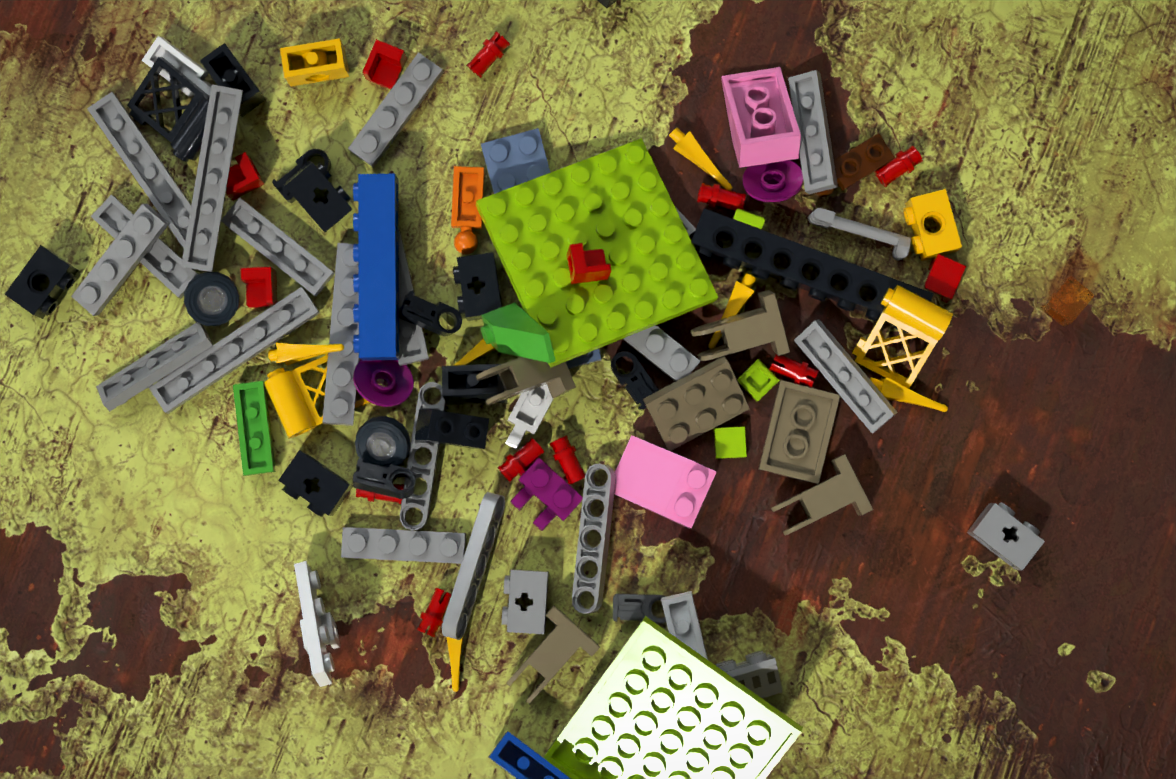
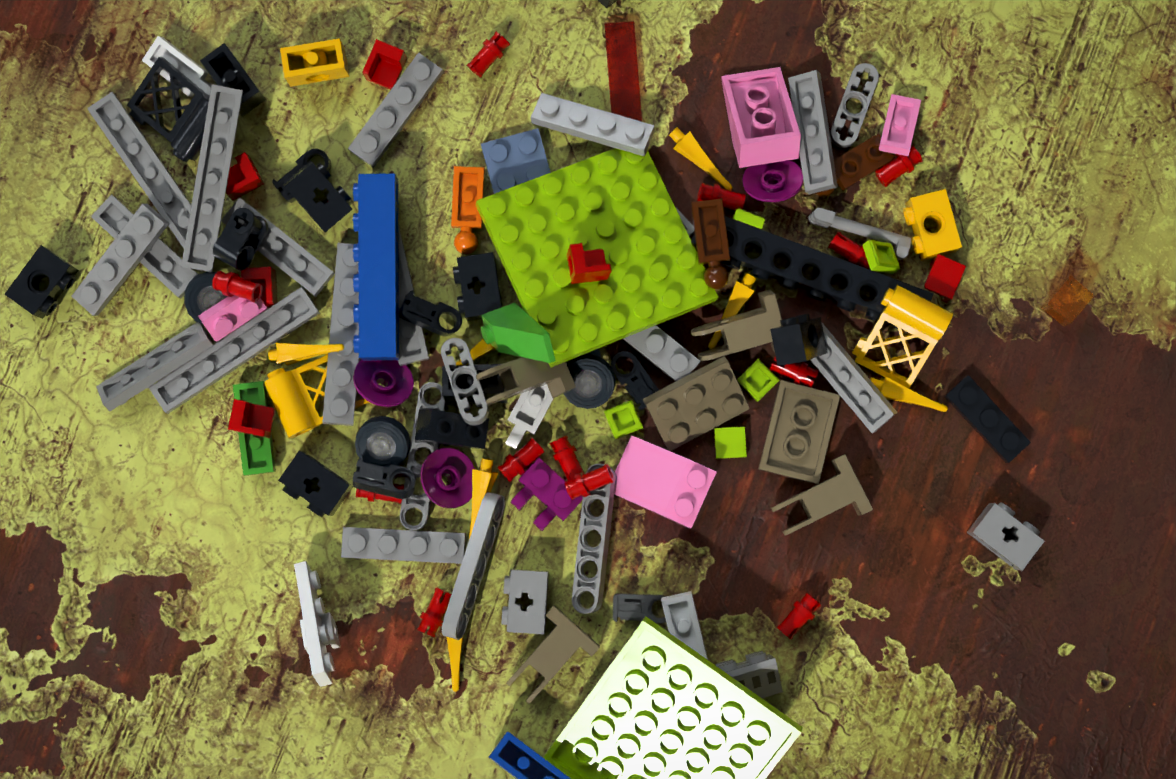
none -> bright pink plate [198,295,267,342]
none -> red pin [212,271,263,302]
none -> black piece [213,208,268,271]
none -> red panel [228,399,275,438]
none -> magenta dish [421,448,475,509]
none -> light grey beam [441,338,489,425]
none -> yellow piece [469,458,498,539]
none -> light grey plate [531,93,655,157]
none -> black wheel [564,354,616,409]
none -> red pin [565,464,615,500]
none -> clear red tile [604,21,642,122]
none -> lime tile [604,400,643,440]
none -> reddish brown plate [691,199,730,289]
none -> black brick [770,314,828,366]
none -> red pin [777,592,822,640]
none -> red pin [828,231,869,269]
none -> light grey beam [830,63,879,149]
none -> lime tile [862,240,900,274]
none -> bright pink plate [879,94,921,157]
none -> black plate [944,375,1031,463]

